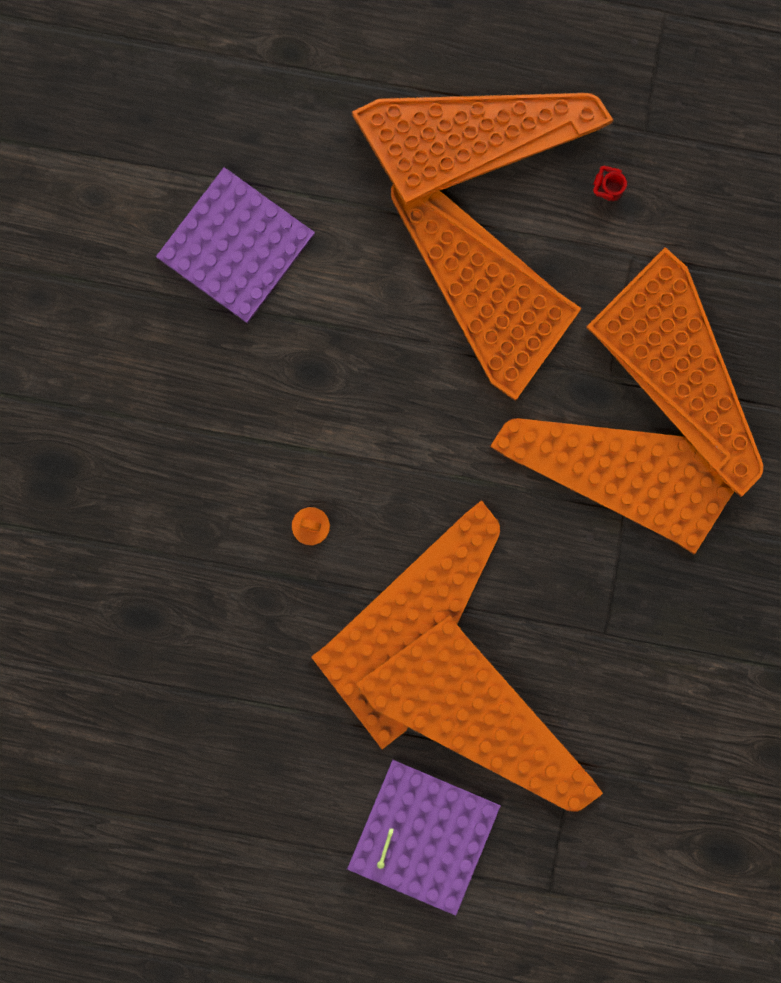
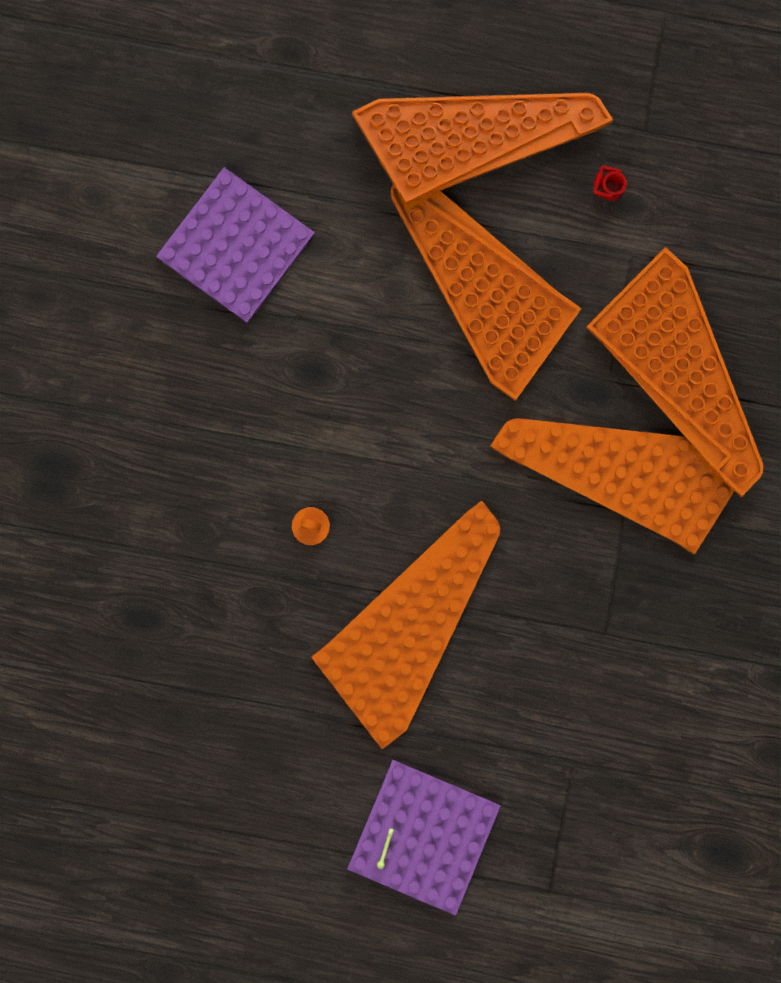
orange wing [356,615,603,811] -> none

